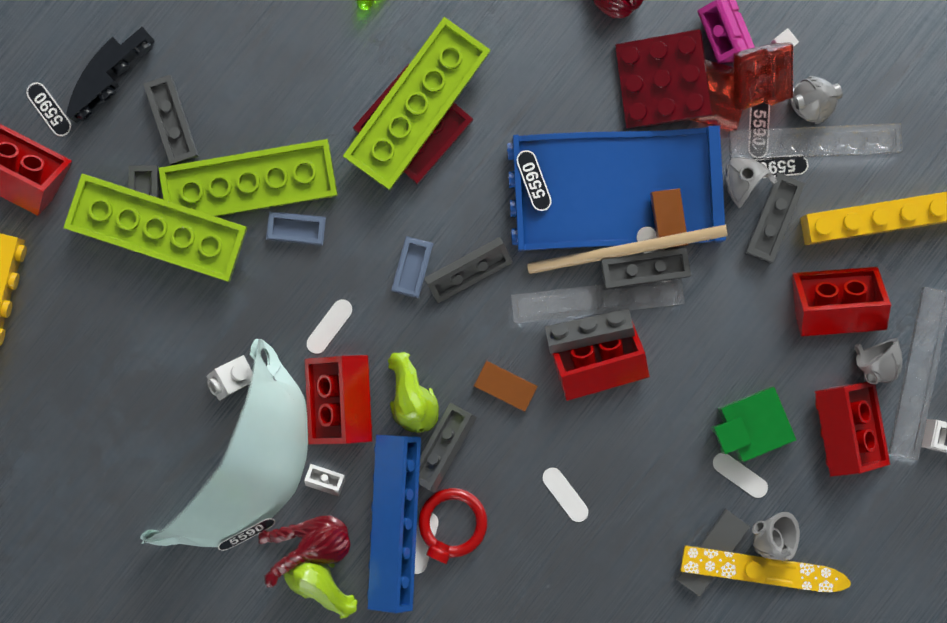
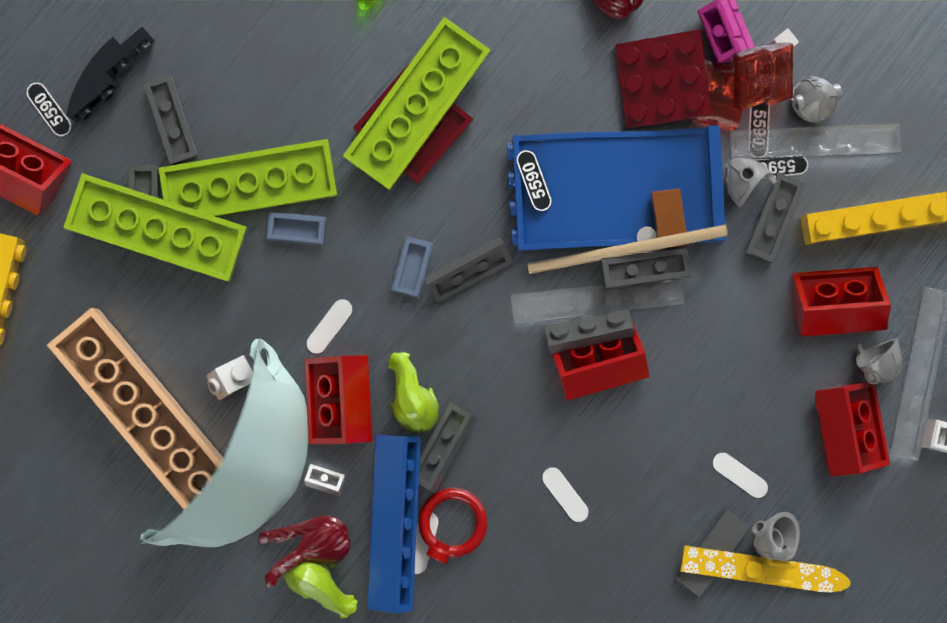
black sticker [218,518,275,551] -> none
dark orange tile [474,360,538,412] -> none
green piece [711,387,797,462] -> none
none -> light nougat brick [47,308,224,510]

